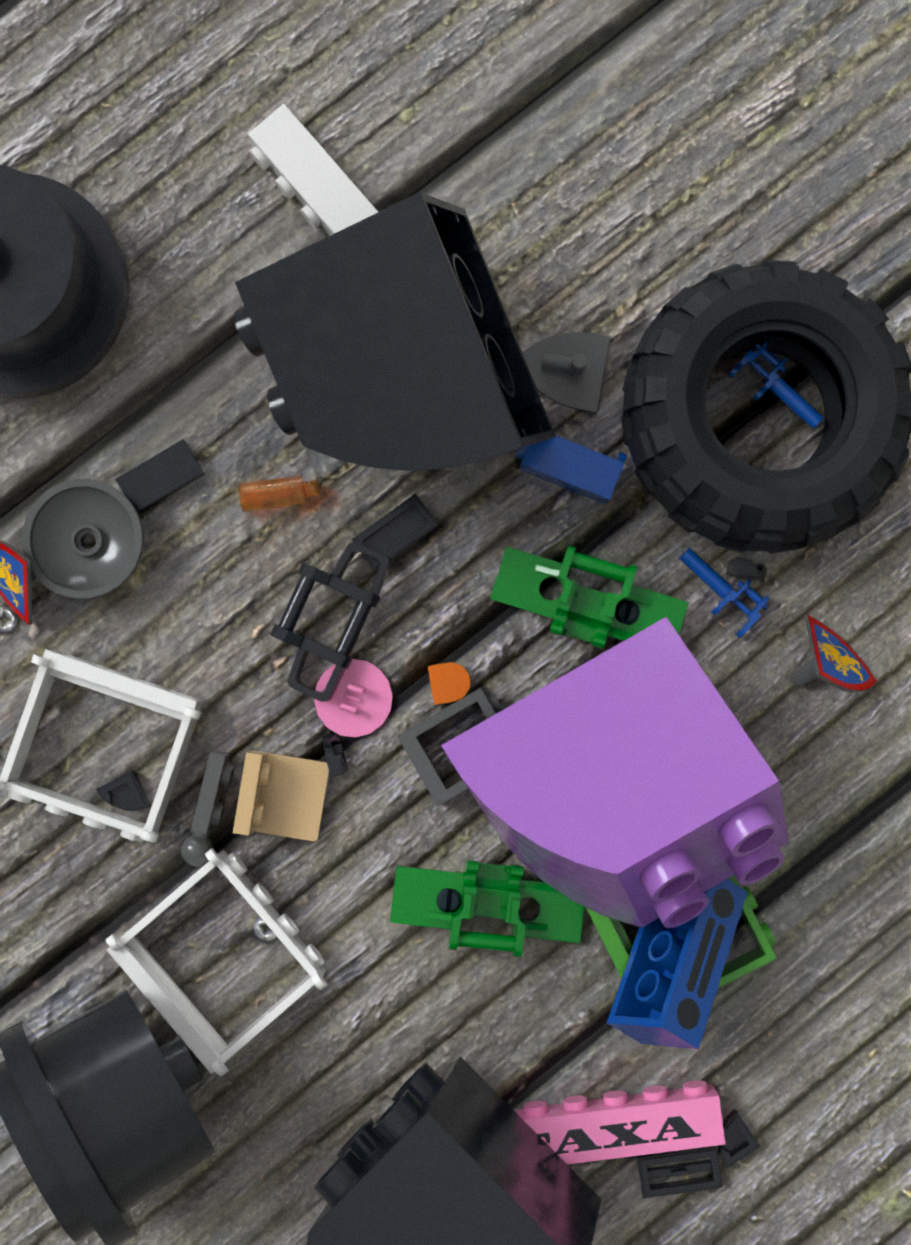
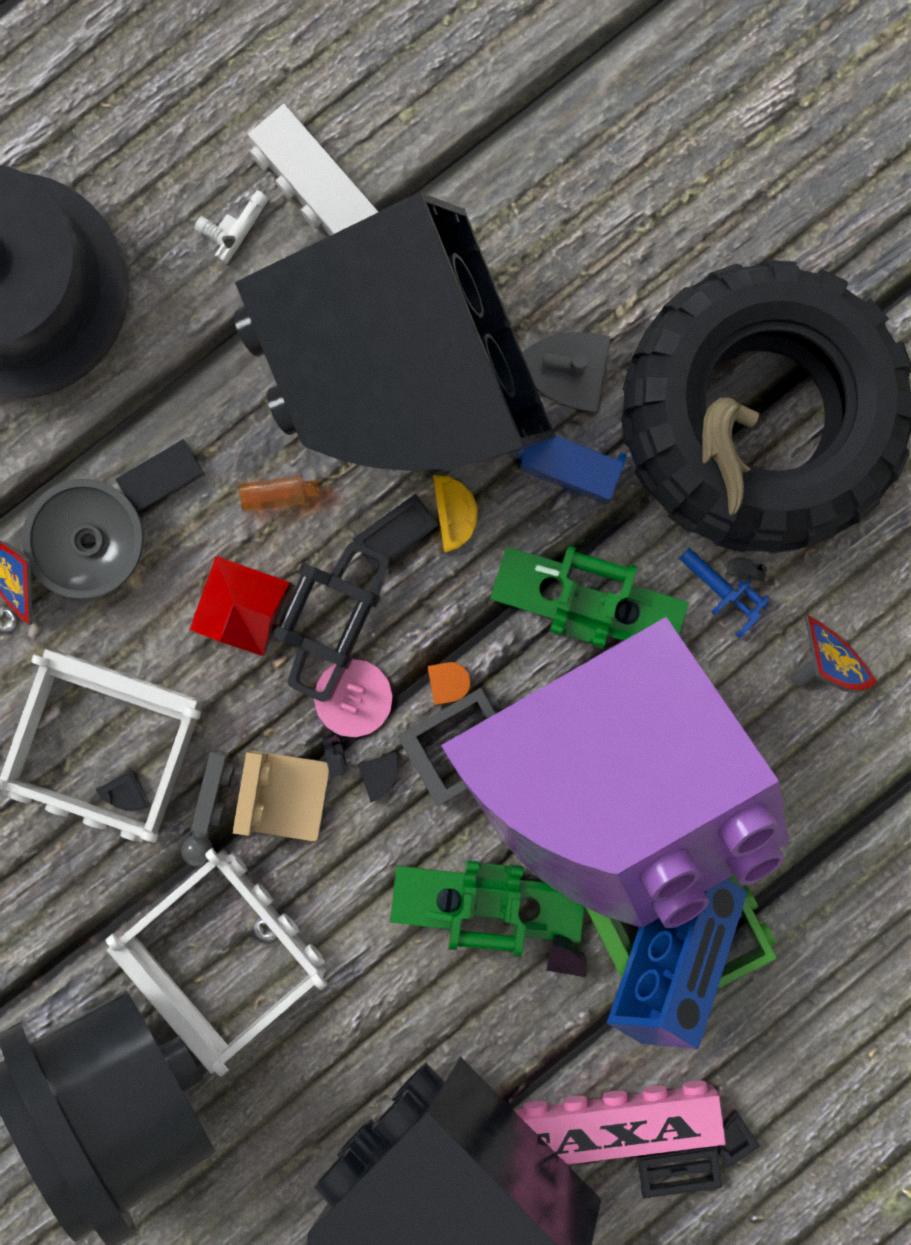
blue piece [728,341,824,429] -> none
none -> red slope [189,556,291,656]
none -> white hose [194,190,269,265]
none -> black tile [358,752,398,803]
none -> yellow tile [433,475,478,554]
none -> black tile [546,934,587,977]
none -> dark tan piece [702,398,759,516]

